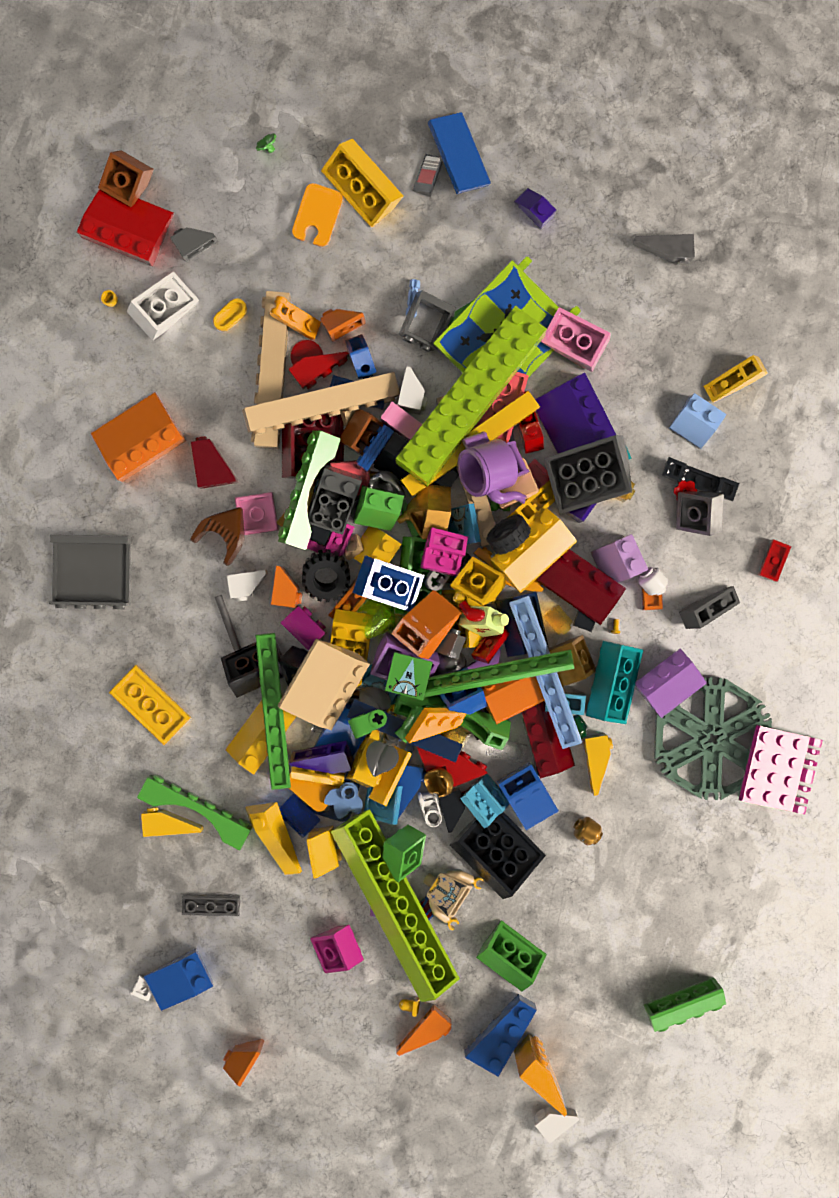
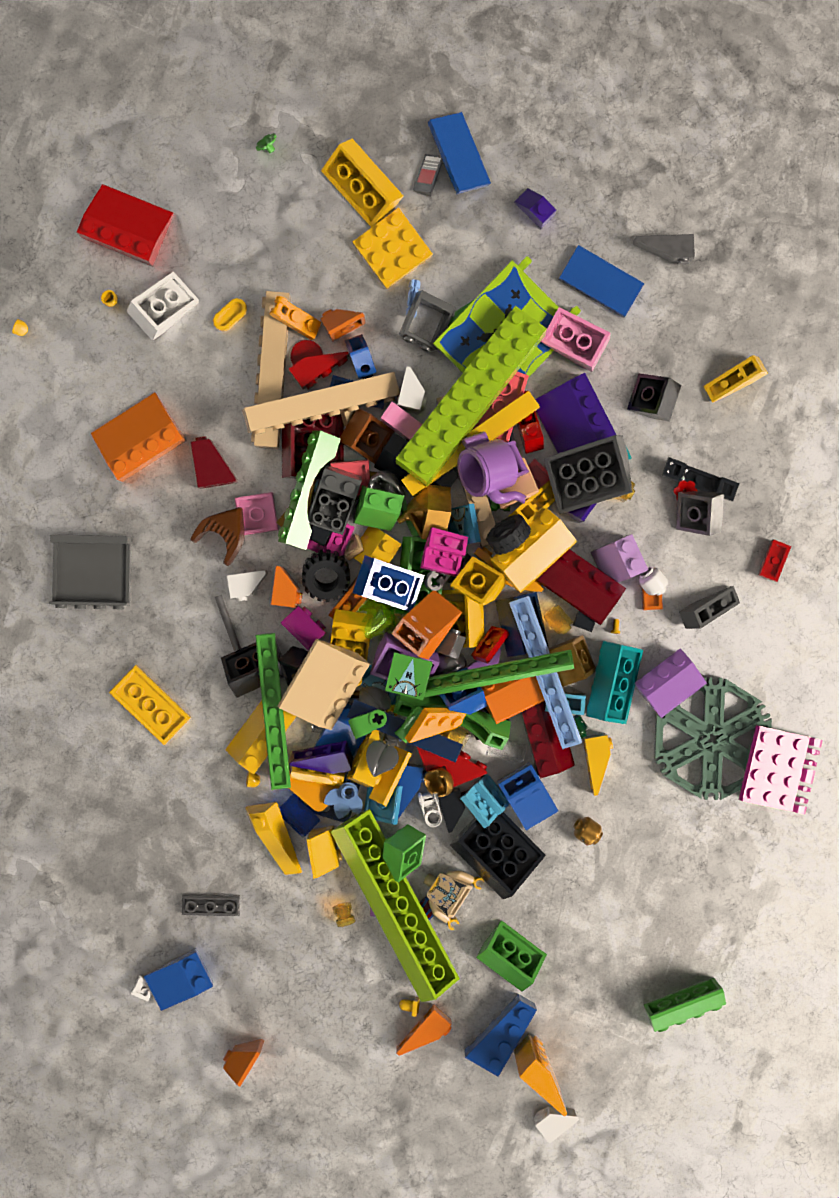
dark orange slope [98,150,154,207] -> none
bright green arch [137,774,252,851] -> none
yellow slope [141,807,204,837] -> none
dark grey slope [170,227,218,261] -> none
light orange piece [292,183,343,247] -> none
dark pink slope [310,925,364,973] -> none
blue piece [356,425,394,472] -> none
yellowish green torso [452,591,509,637] -> none
light blue slope [669,393,727,449] -> none
none -> yellow hinge [12,319,28,336]
none -> yellow hinge [246,772,260,788]
none -> clear yellow wheel [332,902,356,927]
none -> yellow plate [352,208,433,289]
none -> blue tile [558,245,644,318]
none -> black slope [627,373,682,422]

